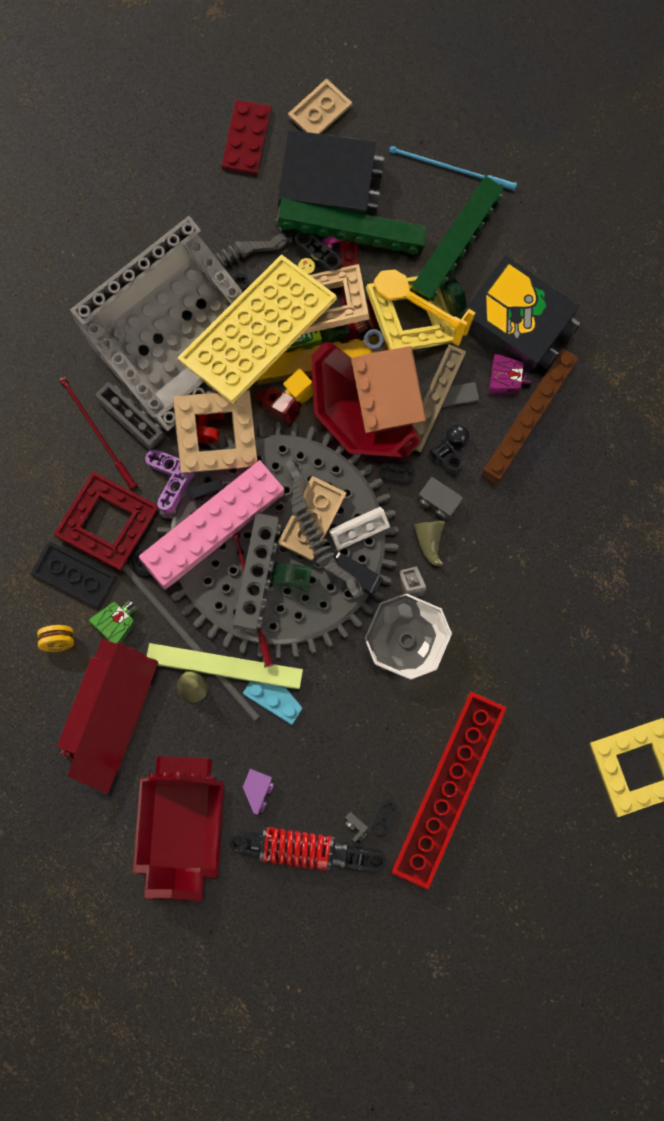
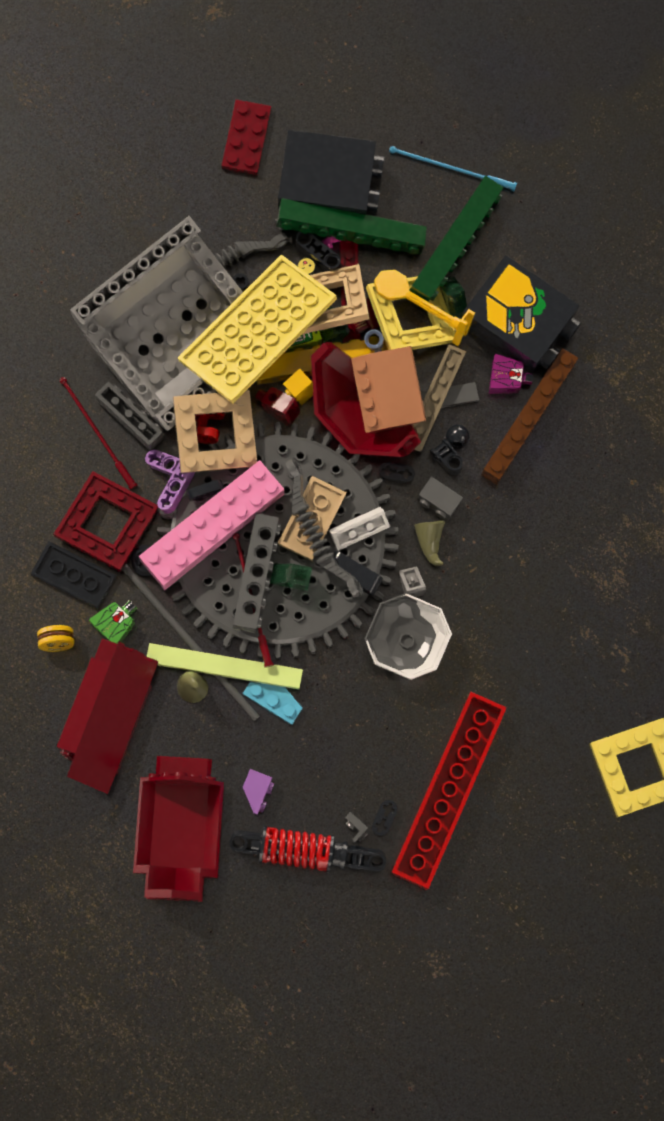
tan plate [288,79,352,134] -> none

